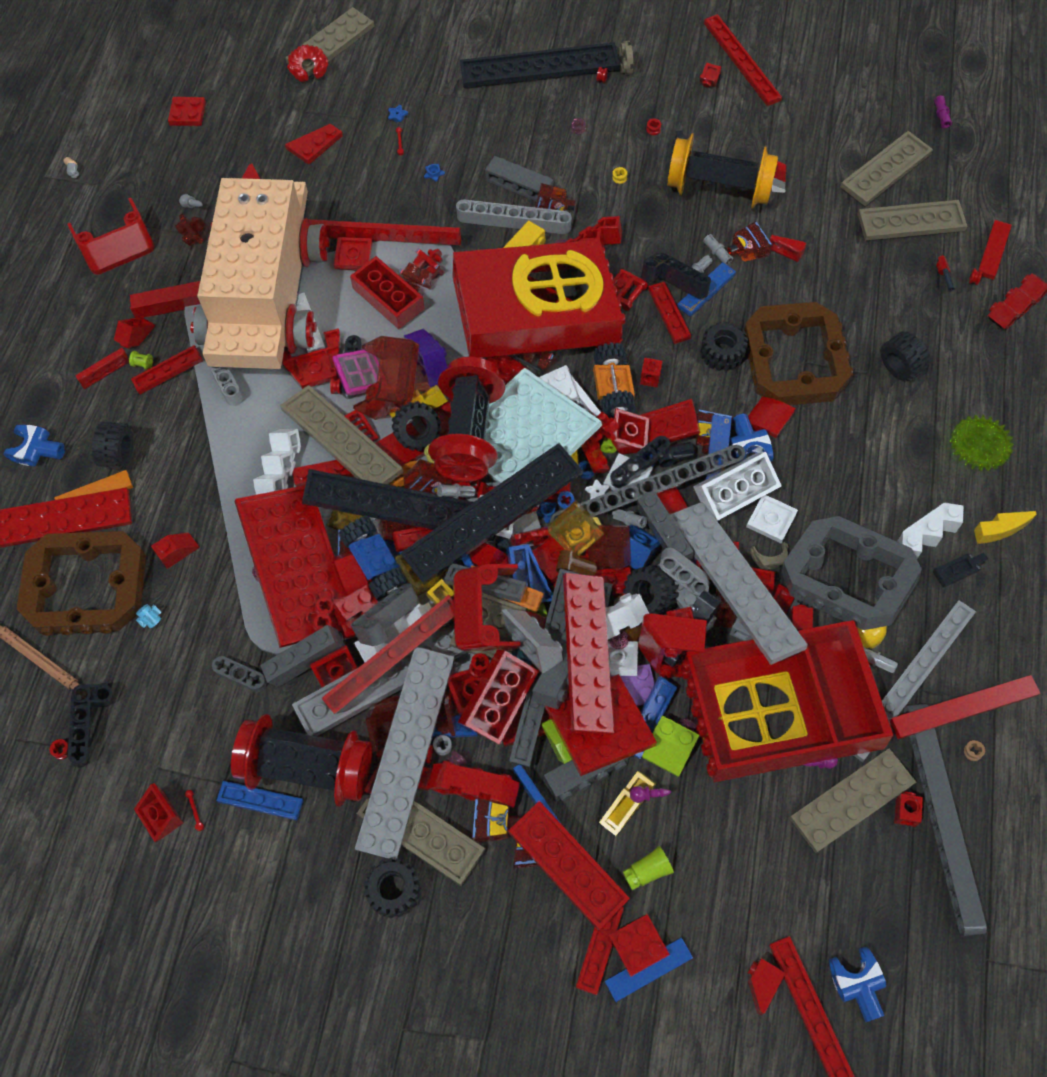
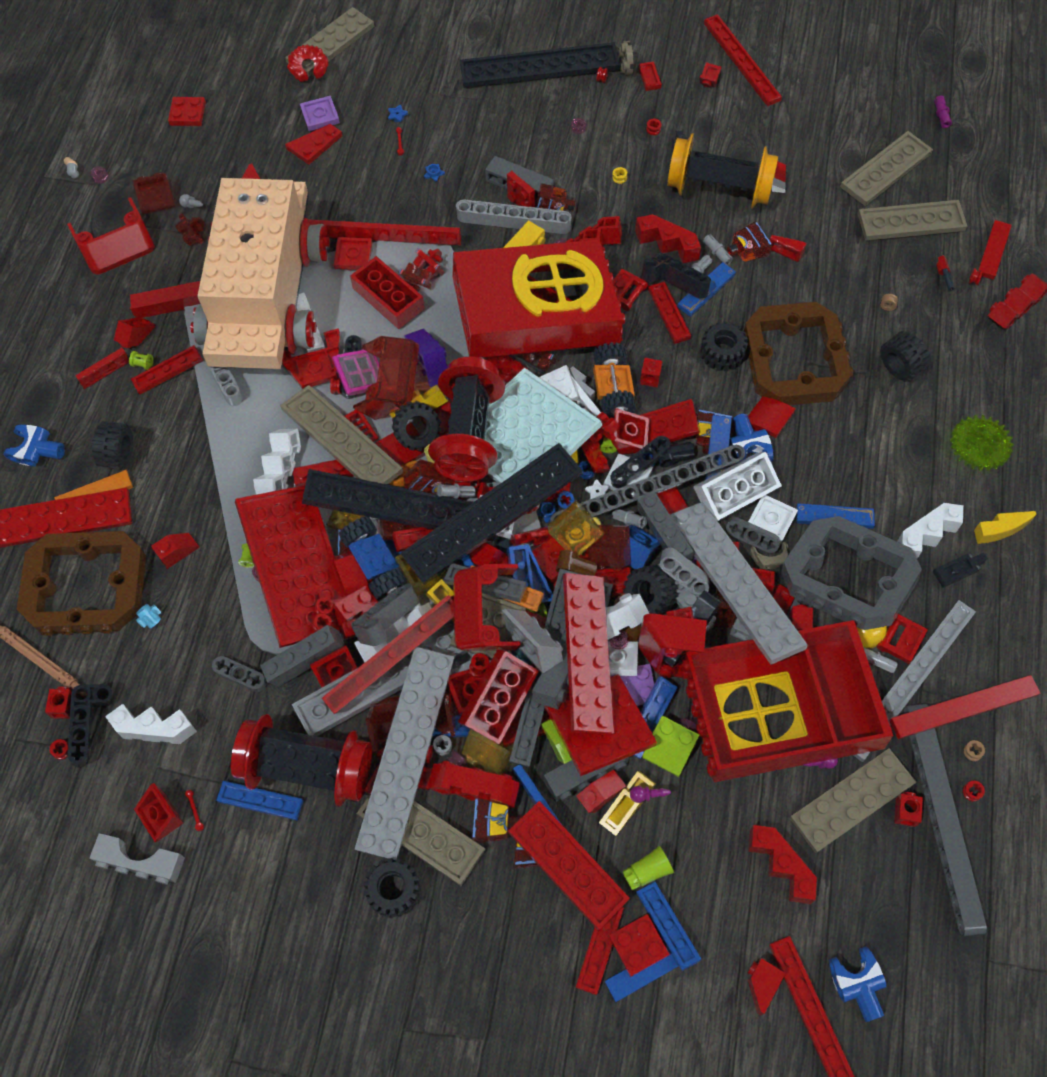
none -> red brick [45,687,72,719]
none -> light grey arch [89,833,185,885]
none -> clear pink bush [91,167,108,184]
none -> white brick [105,704,197,744]
none -> clear red plate [133,172,175,214]
none -> lime bush [238,543,254,568]
none -> medium lavender plate [300,96,340,131]
none -> clear yellow slope [462,729,511,775]
none -> red plate [507,171,535,207]
none -> light grey slope [570,366,595,402]
none -> red slope [576,770,627,813]
none -> red brick [635,214,701,263]
none -> blue tile [636,882,701,971]
none -> red tile [638,61,662,91]
none -> dark grey beam [726,517,781,553]
none -> red brick [748,825,817,904]
none -> blue tile [796,504,875,529]
none -> red plate [876,614,928,664]
none -> medium nougat bush [880,294,898,311]
none -> red bush [963,781,985,802]

